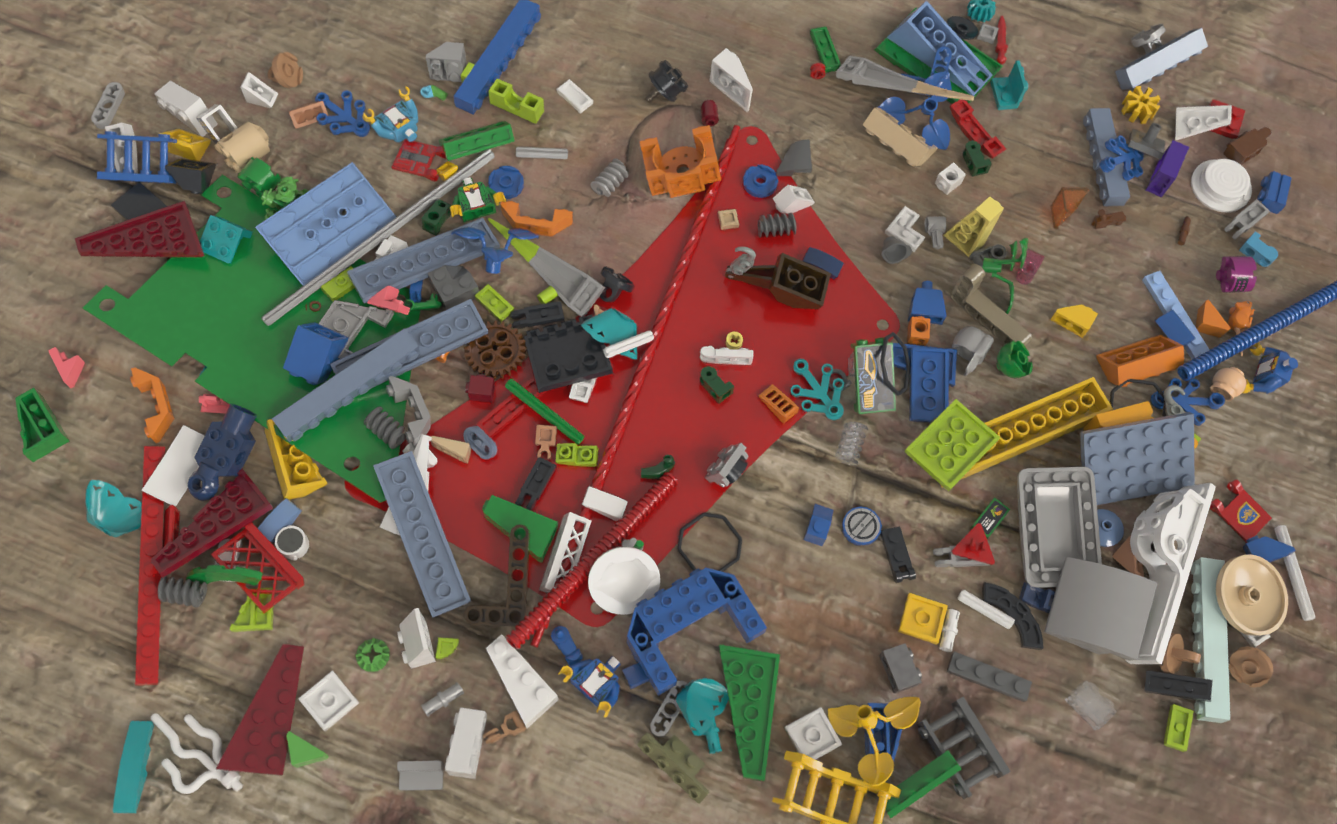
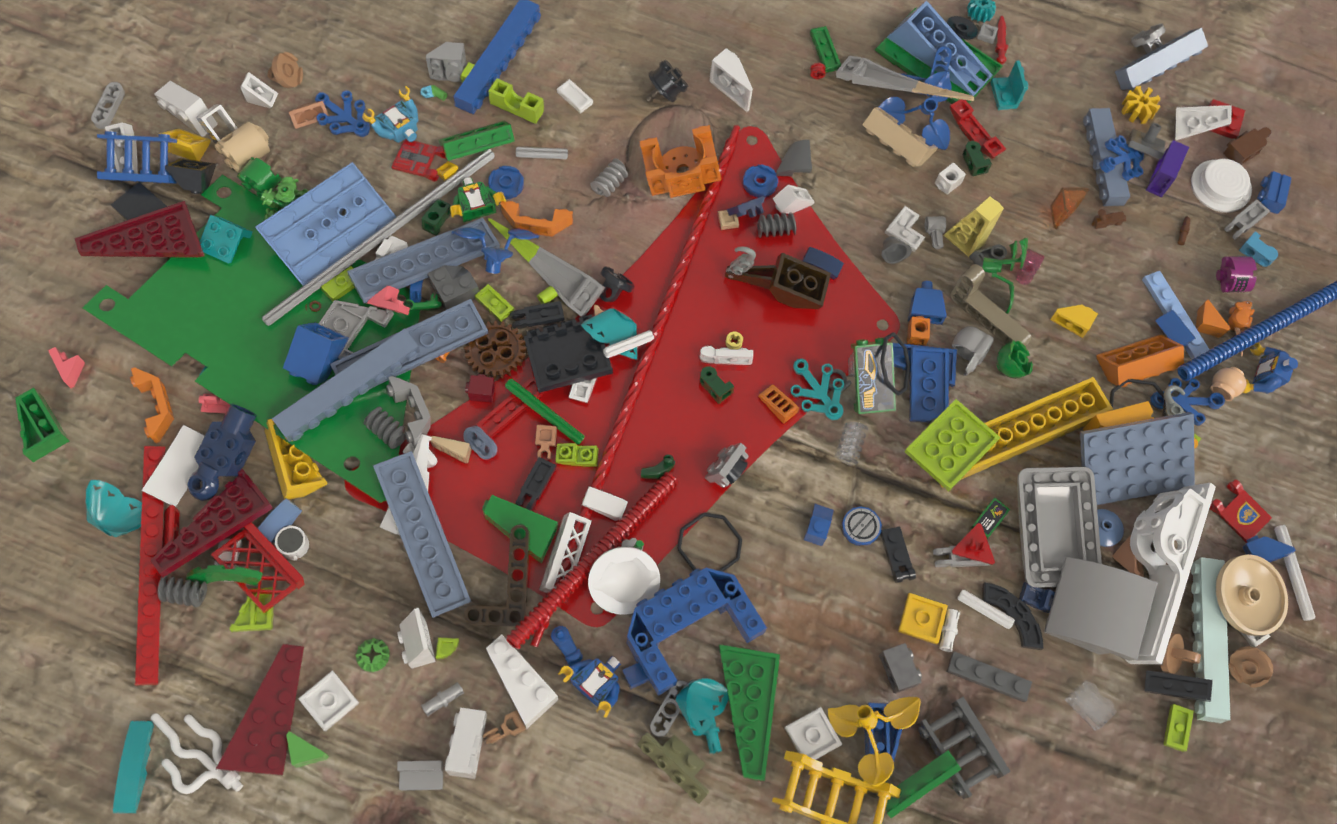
dark red brick [700,100,719,127] -> none
none -> dark blue plate [727,196,765,218]

